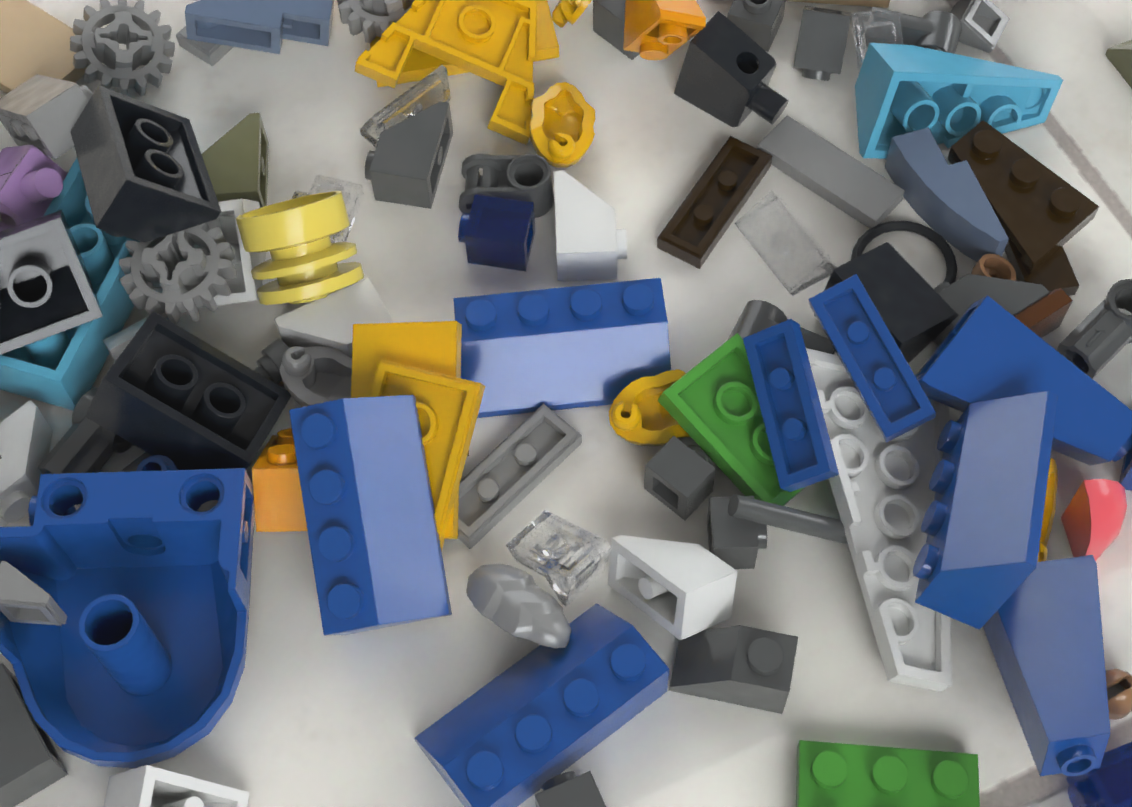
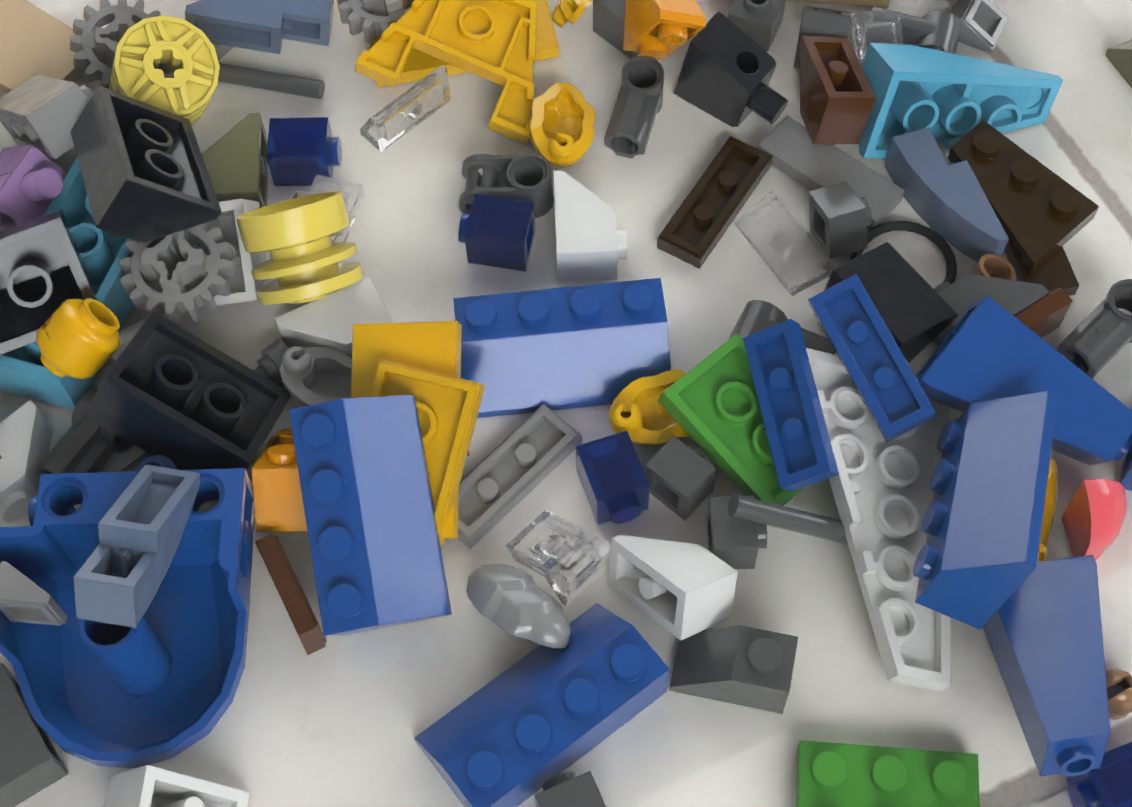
dark grey slope [365,101,453,209] -> none
none -> yellow head [36,298,121,379]
none -> sand blue slope [73,465,200,628]
none -> light yellow wheel [109,15,220,126]
none -> dark grey bar [218,63,325,99]
none -> reddish brown tile [255,533,327,655]
none -> clear blue brick [266,117,342,186]
none -> clear blue brick [576,430,650,525]
none -> dark grey piece [604,56,664,158]
none -> reddish brown slope [800,36,876,145]
none -> dark grey plate [809,181,872,259]

